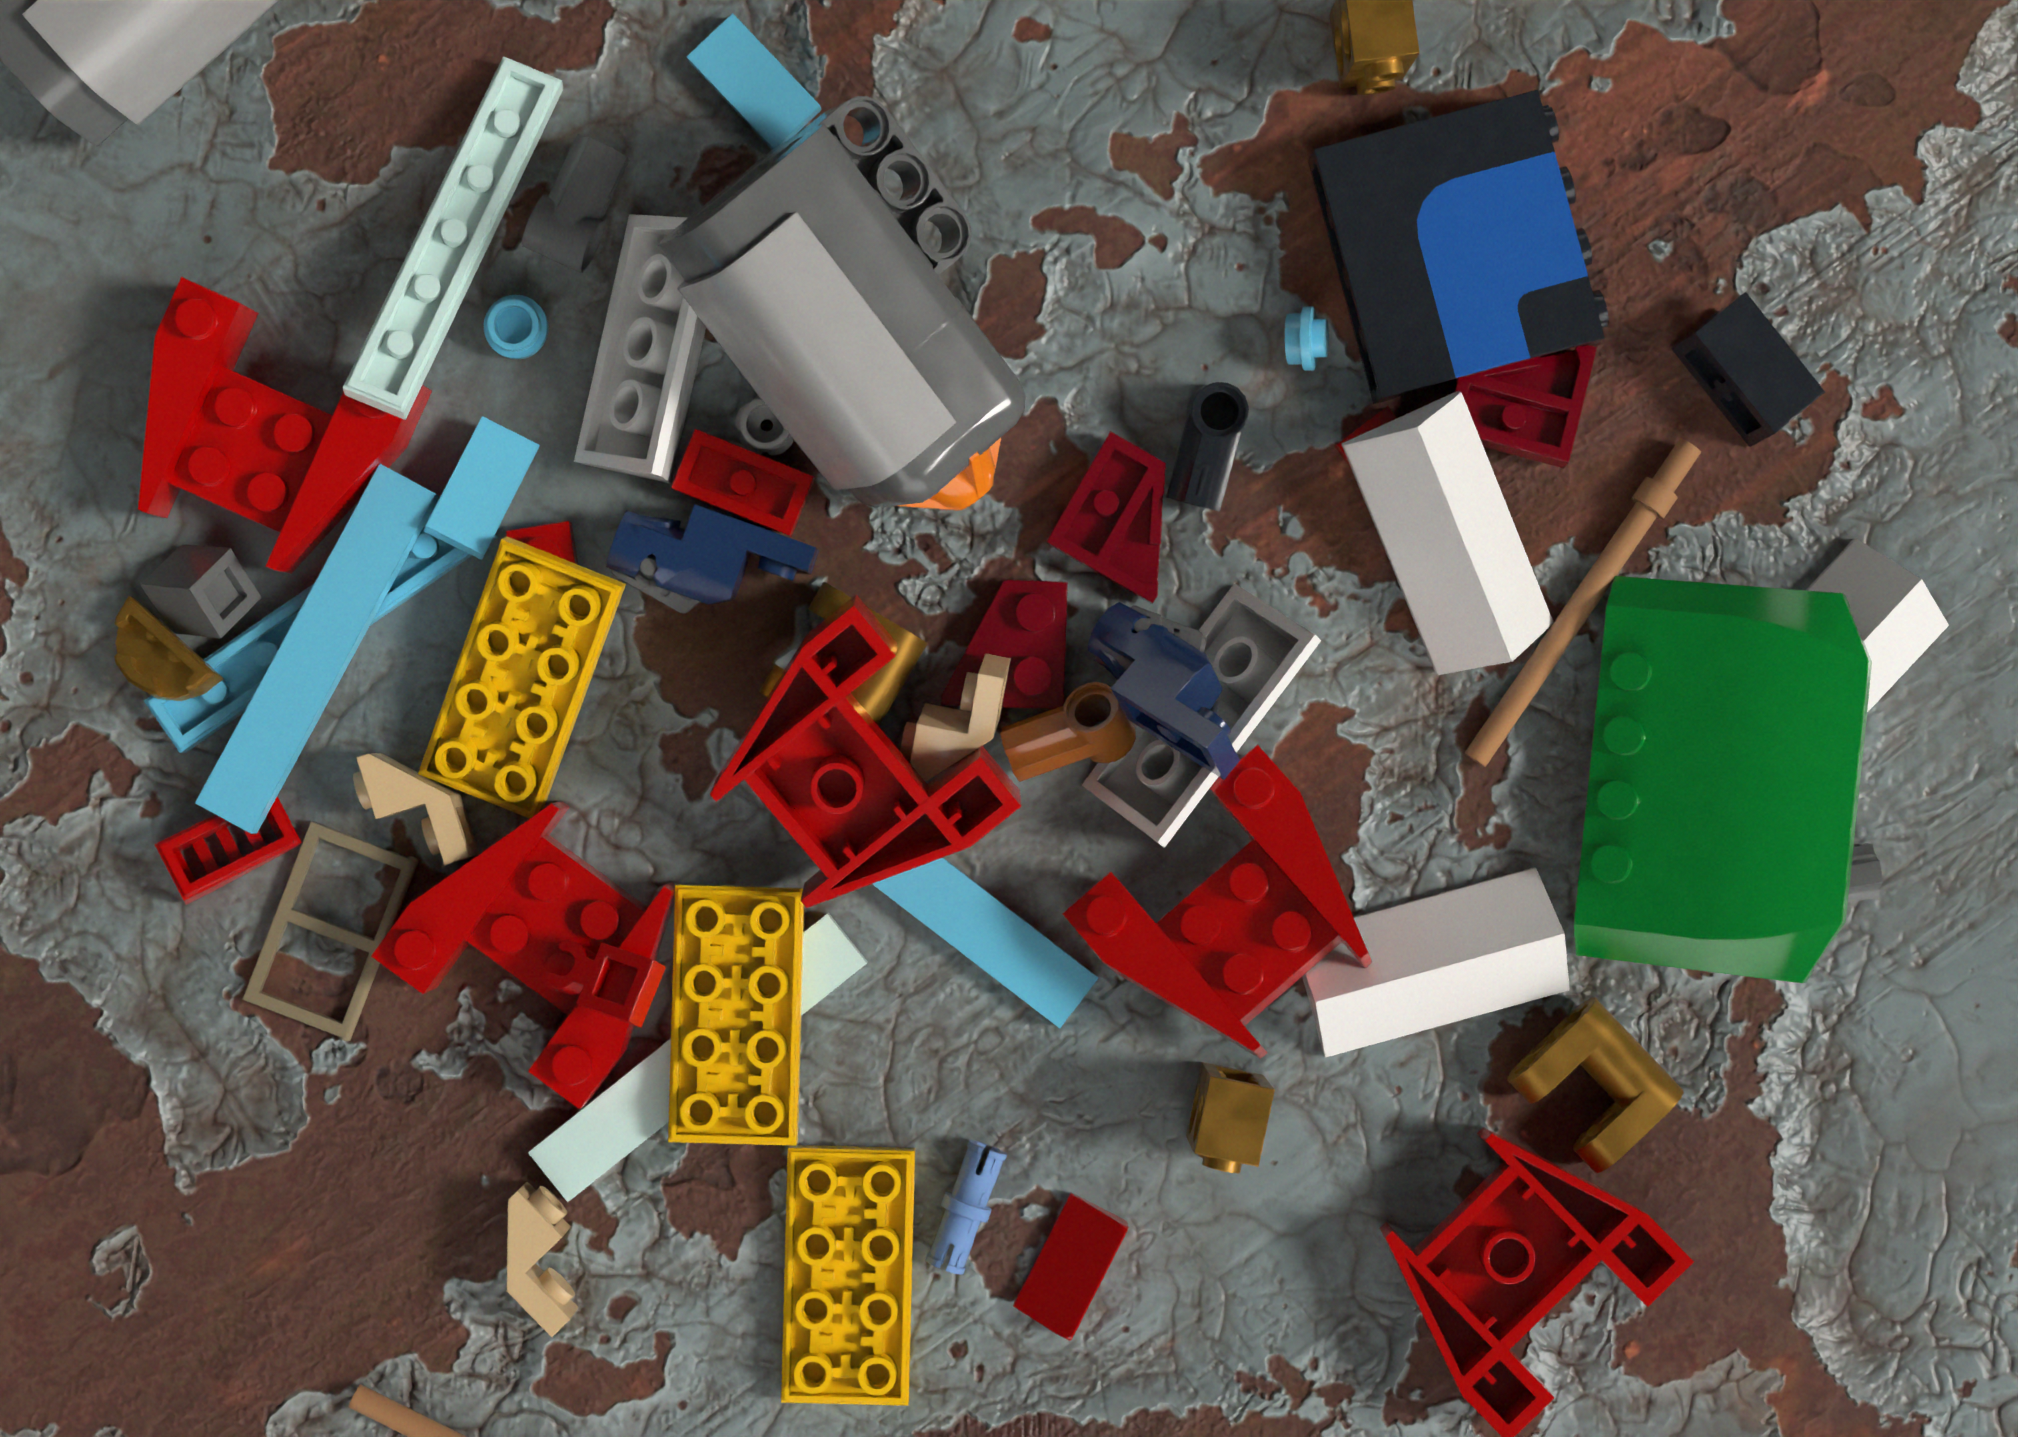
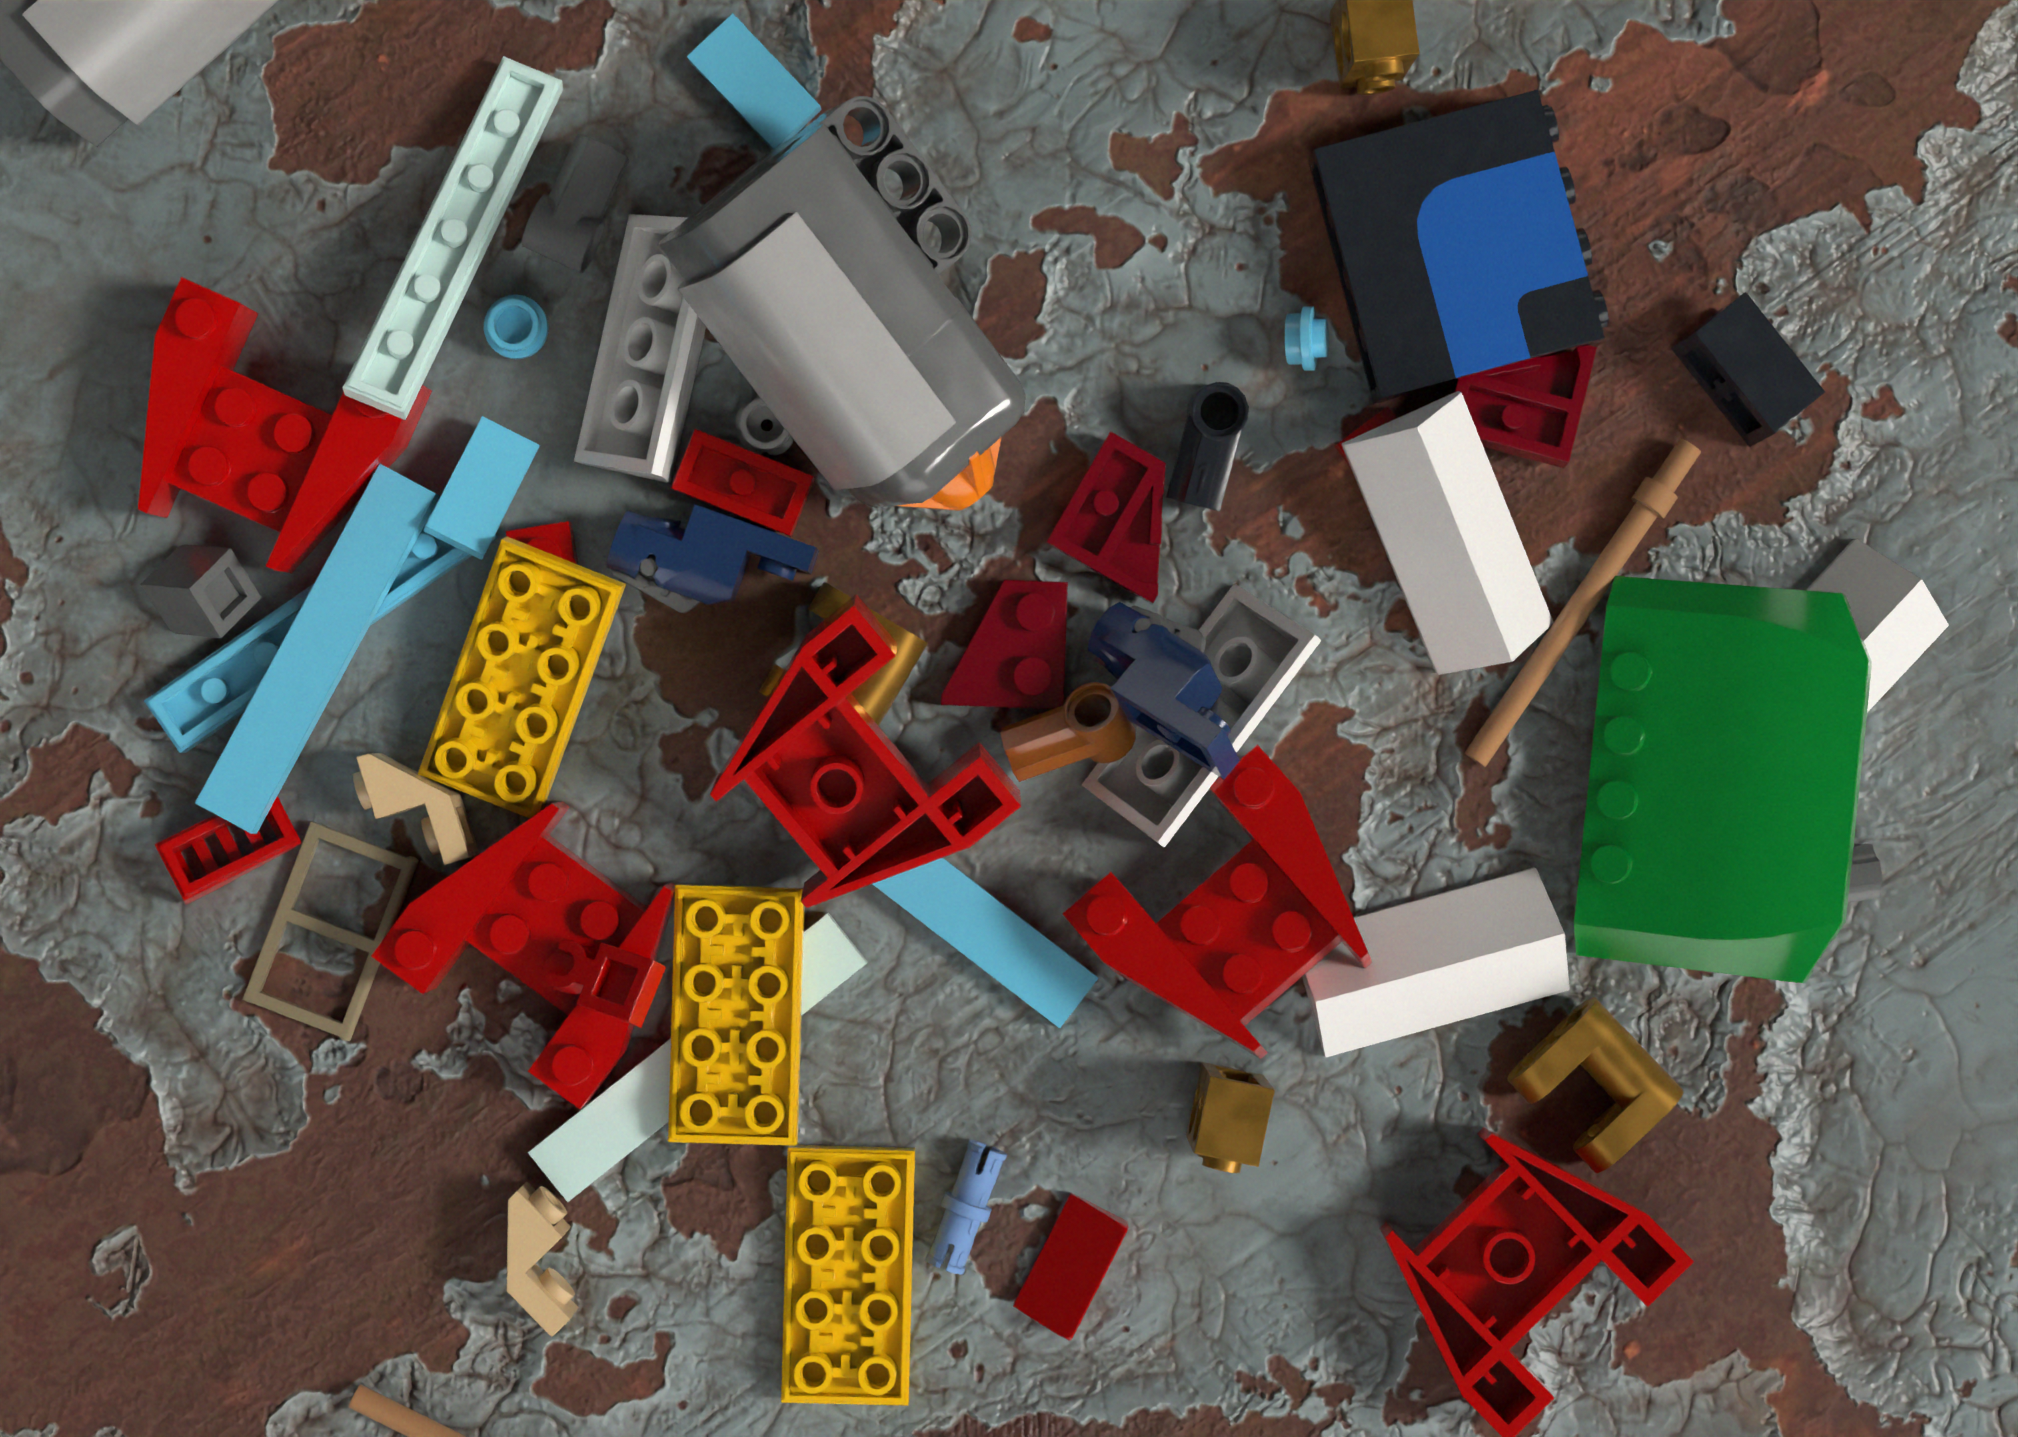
pearl gold tile [114,596,224,701] -> none
tan slope [900,654,1011,782] -> none

